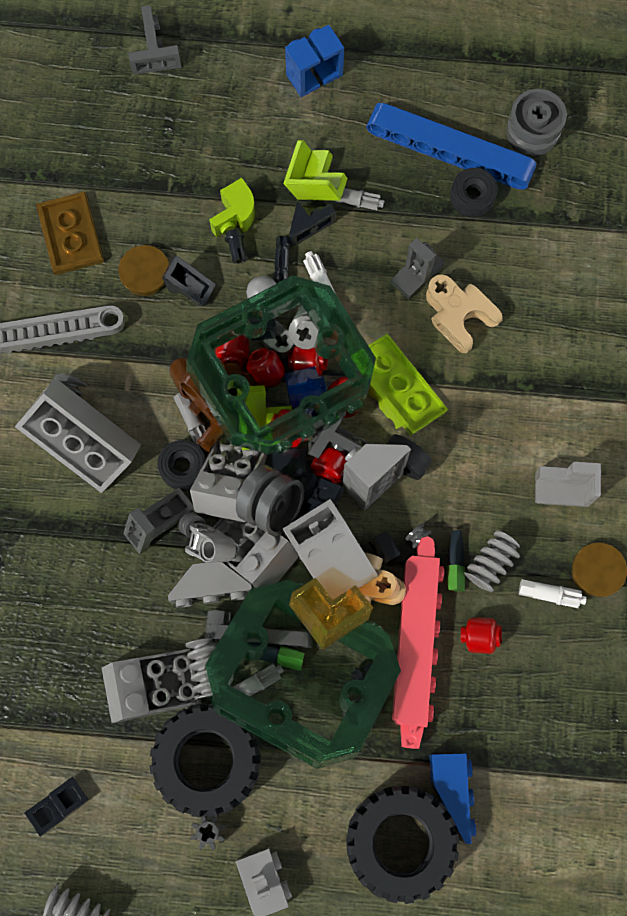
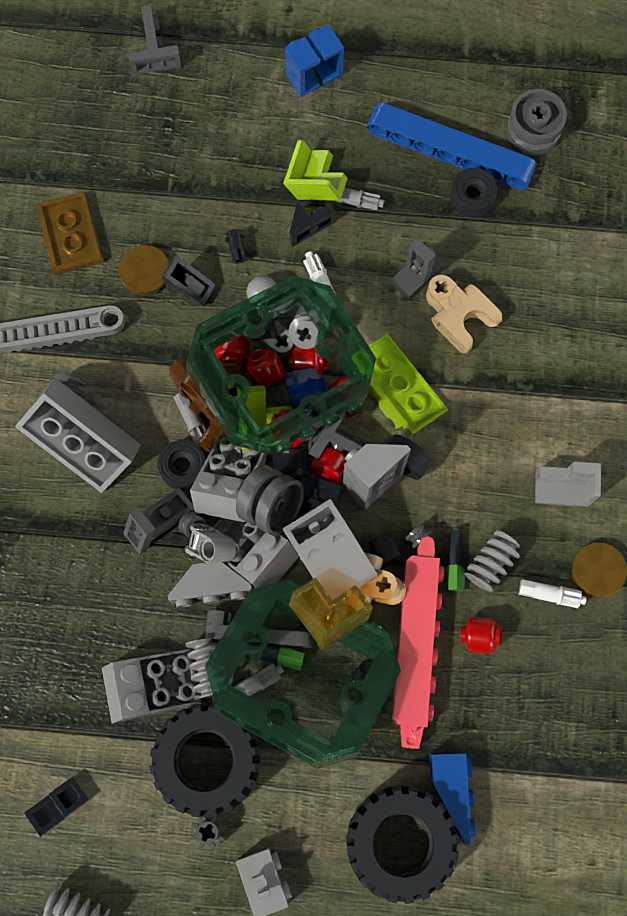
lime brick [209,178,255,238] -> none
black axle [274,235,290,285] -> none

